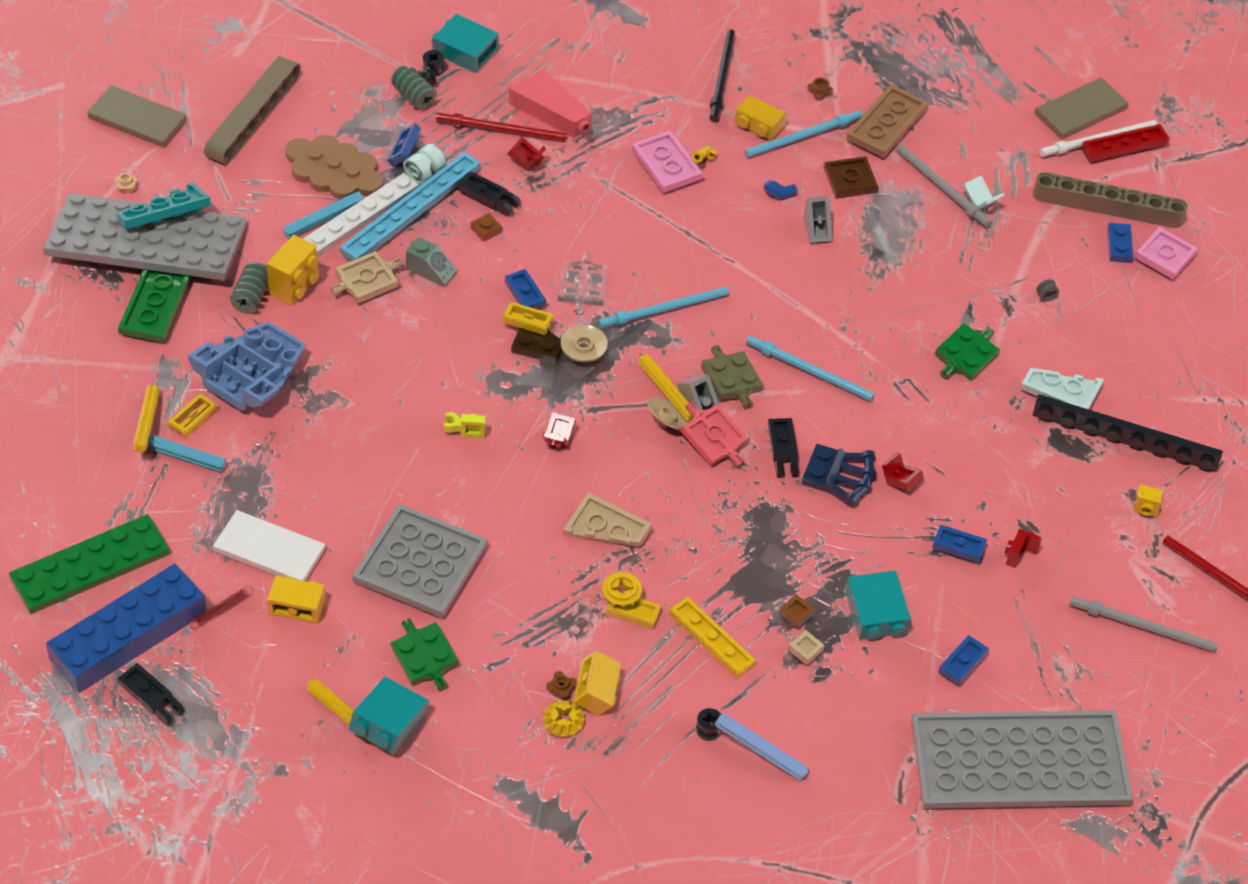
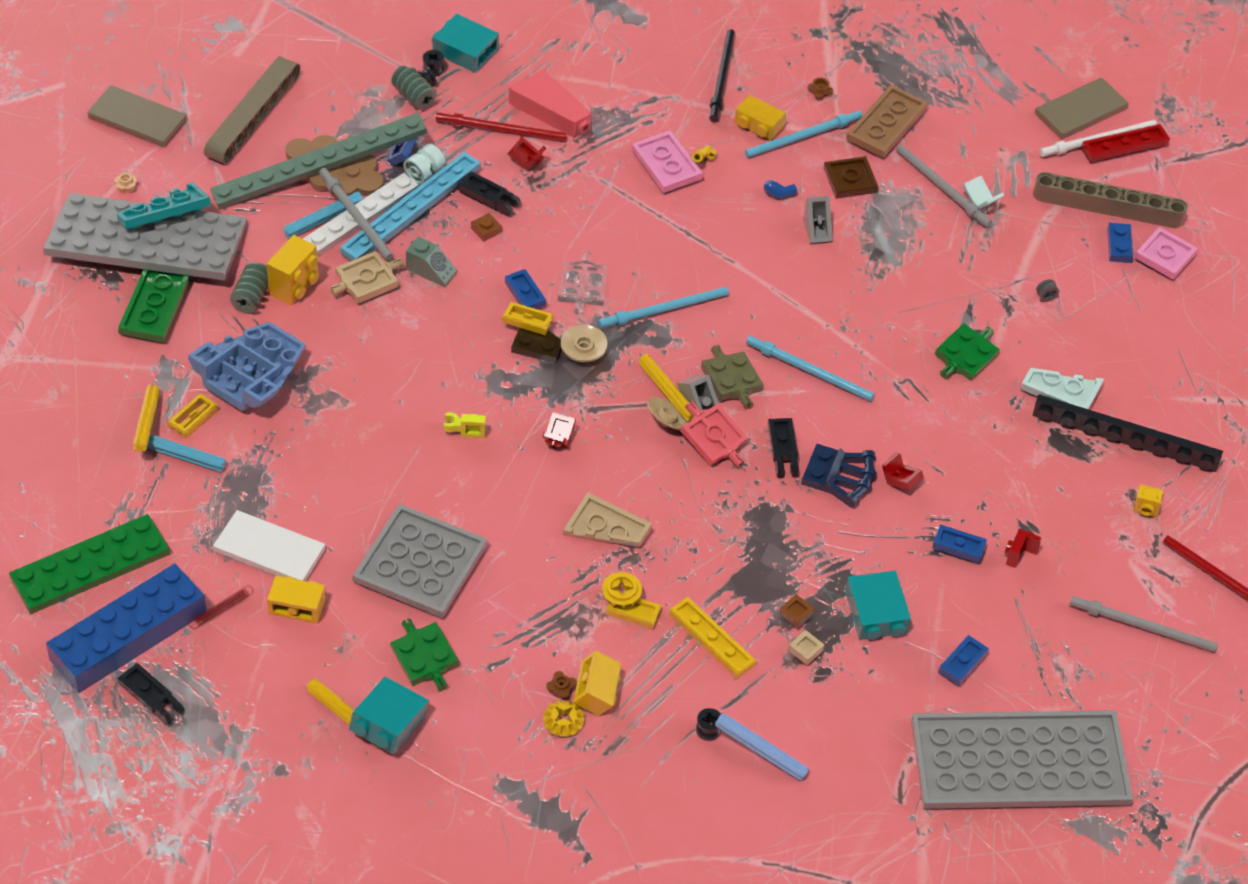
none -> sand green plate [210,113,427,210]
none -> light grey bar [319,168,394,261]

